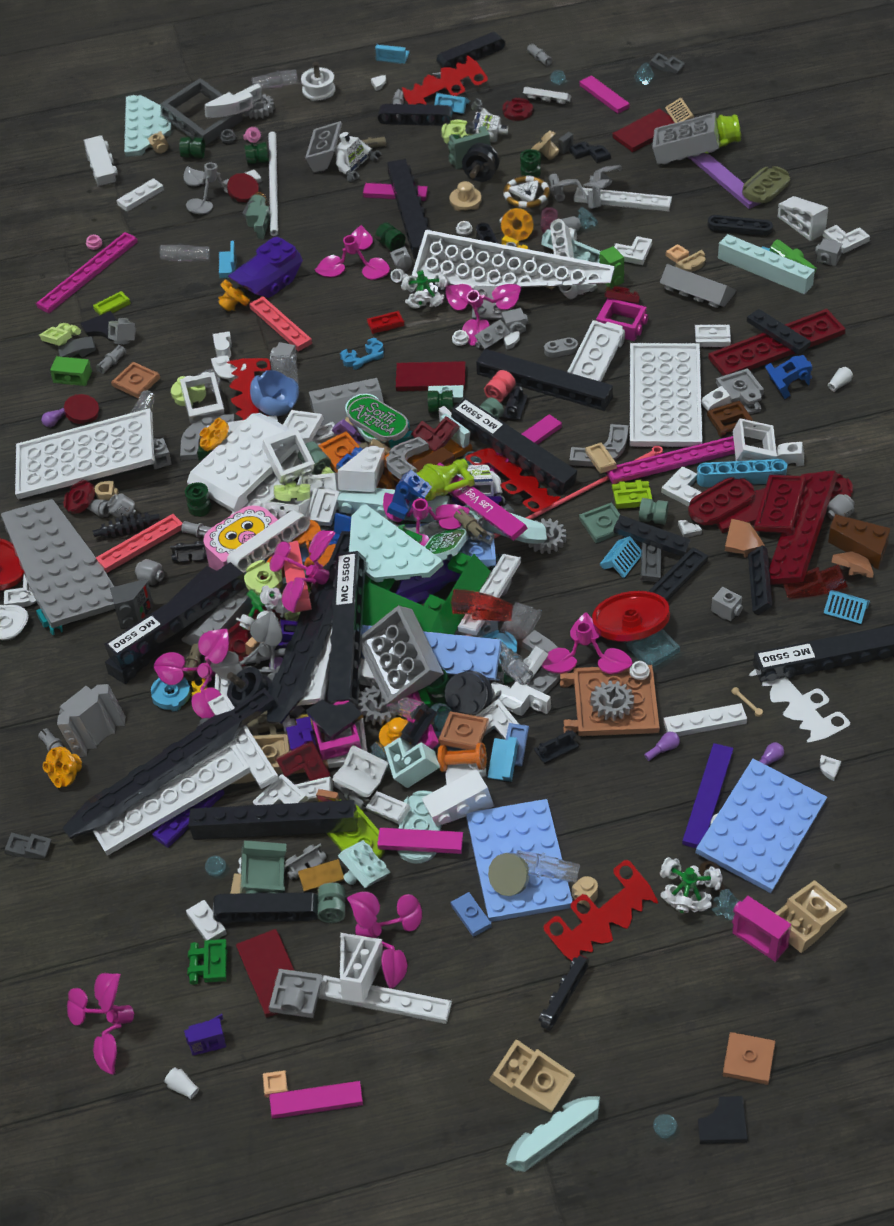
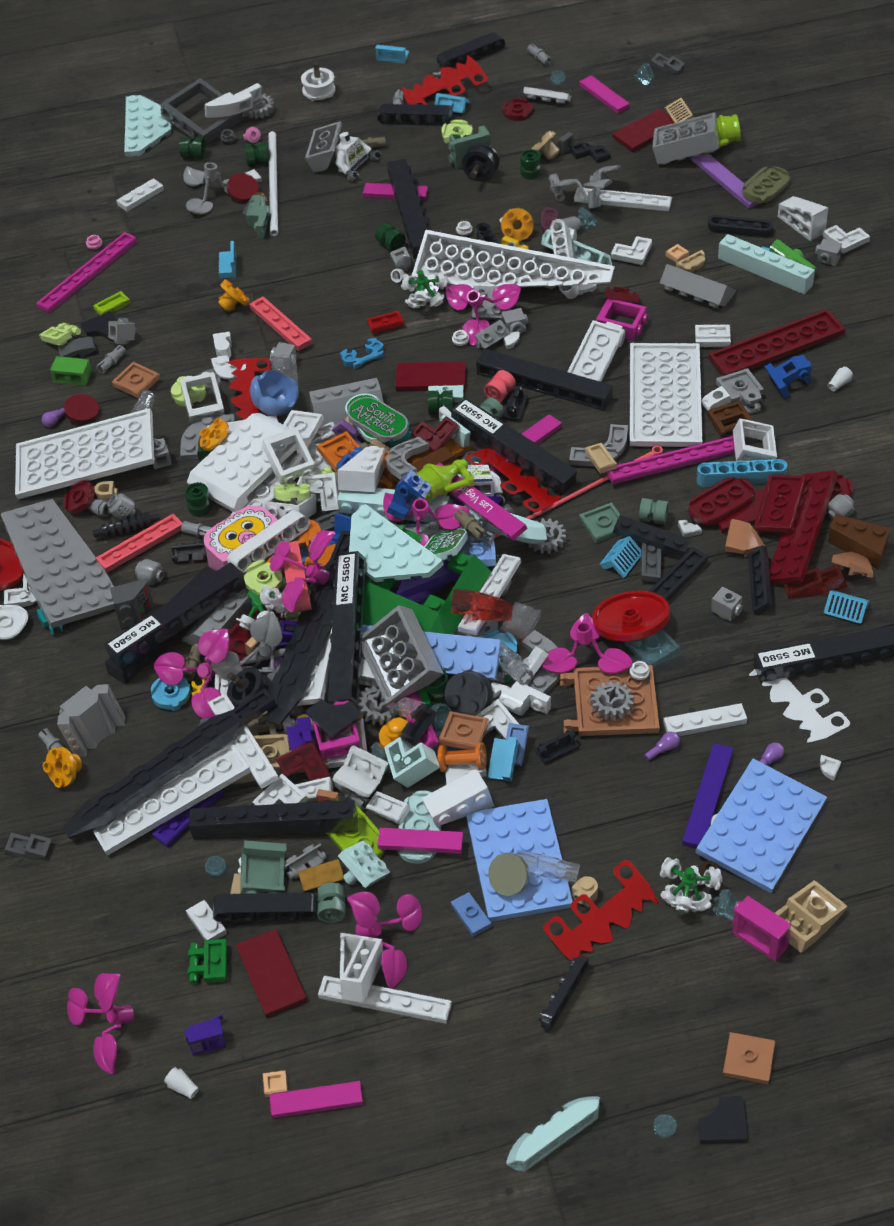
white wedge [84,135,118,186] -> none
tan plate [148,131,168,153] -> none
clear piece [160,243,210,263] -> none
dark purple slope [227,237,303,298] -> none
clear piece [252,69,298,90] -> none
light grey plate [269,969,323,1018] -> none
sand green wheel [297,441,331,475] -> none
white plate [305,488,340,526] -> none
dark pink plant [315,225,390,280] -> none
white tile [371,75,386,91] -> none
tan plate [450,181,481,211] -> none
torso [465,98,508,142] -> none
tan slope [489,1039,575,1112] -> none
piece [503,176,550,208] -> none
light grey plate [544,337,578,358] -> none
bright green brick [599,246,624,289] -> none
lime plate [612,480,652,509] -> none
white plate [661,466,702,507] -> none
tan hinge [732,687,763,717] -> none
black plate [747,309,811,355] -> none
white leg [776,442,804,466] -> none

